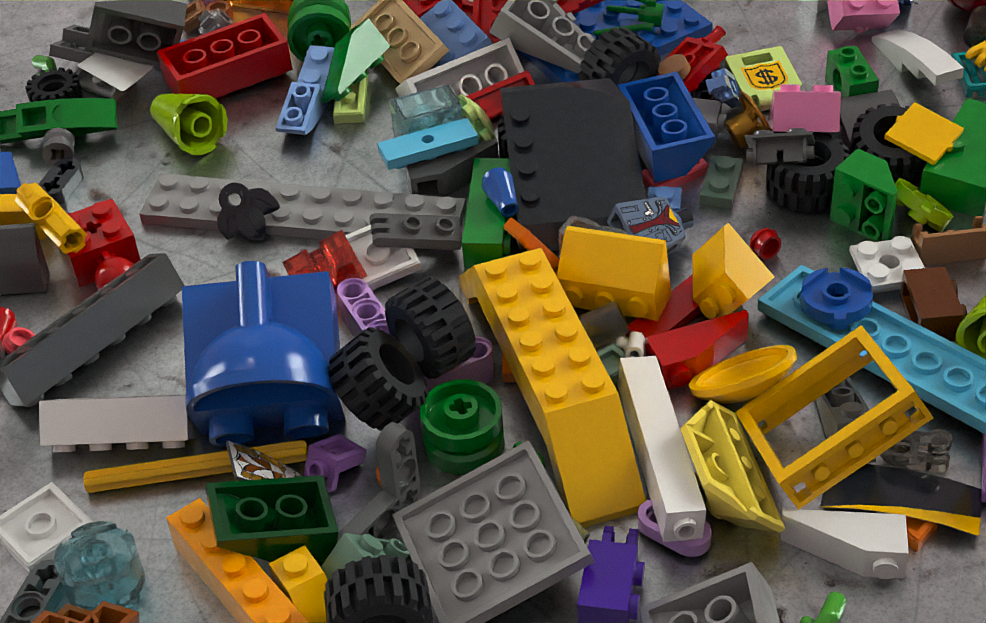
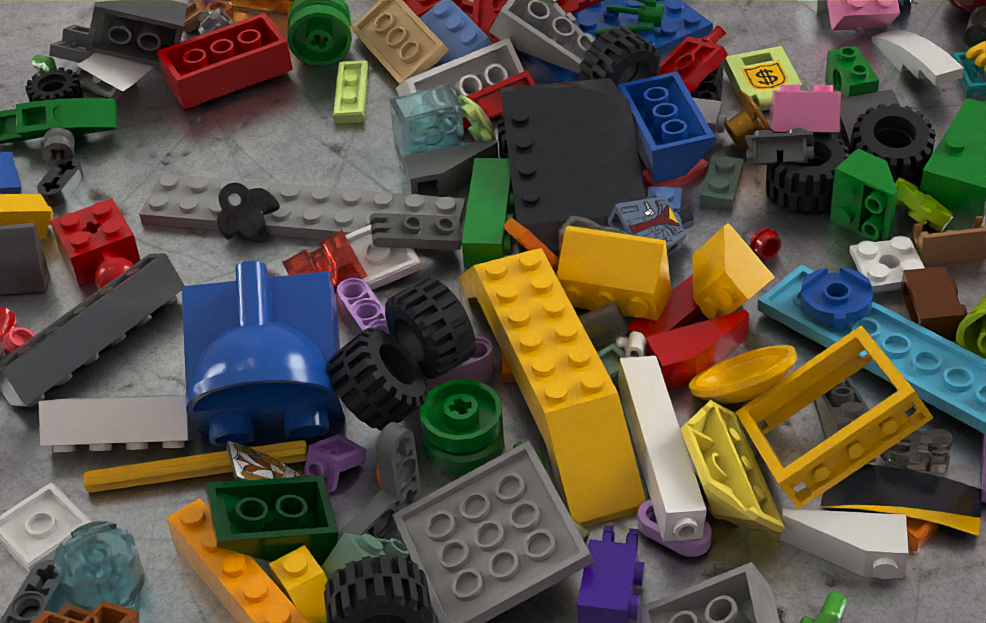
yellow piece [14,182,87,254] -> none
lime cone [150,94,228,155] -> none
light blue slope [276,45,335,135] -> none
slope [321,18,390,104] -> none
medium azure tile [377,118,479,170] -> none
blue cone [482,167,519,217] -> none
medium nougat tile [658,54,691,80] -> none
medium blue hinge [705,68,741,109] -> none
yellow piece [884,102,964,165] -> none

